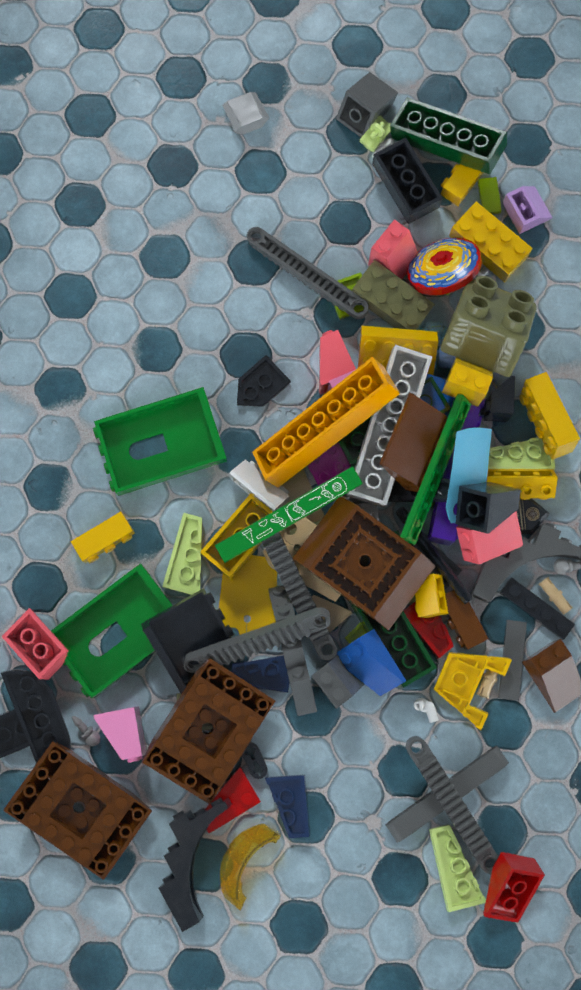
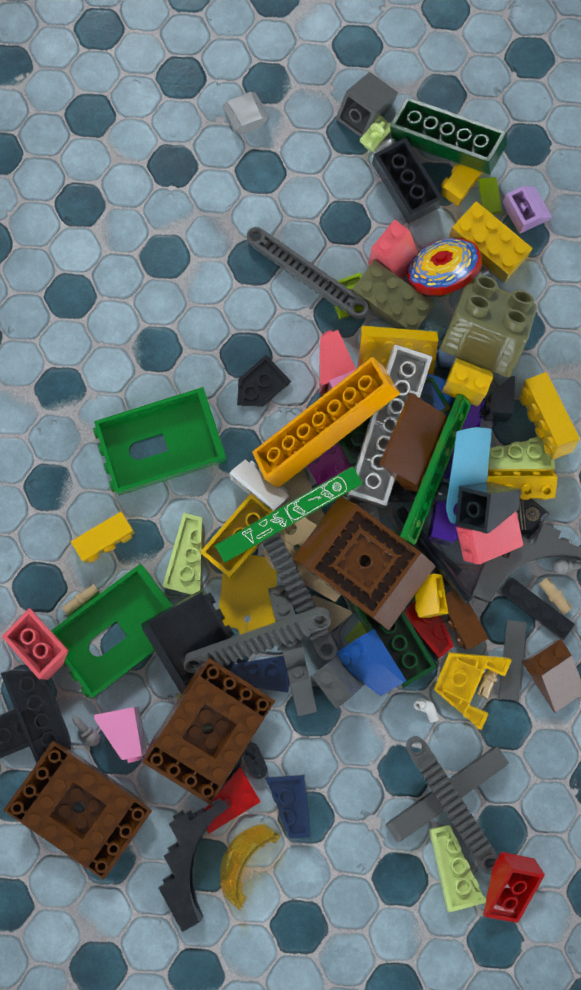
none -> tan pin [62,584,100,617]

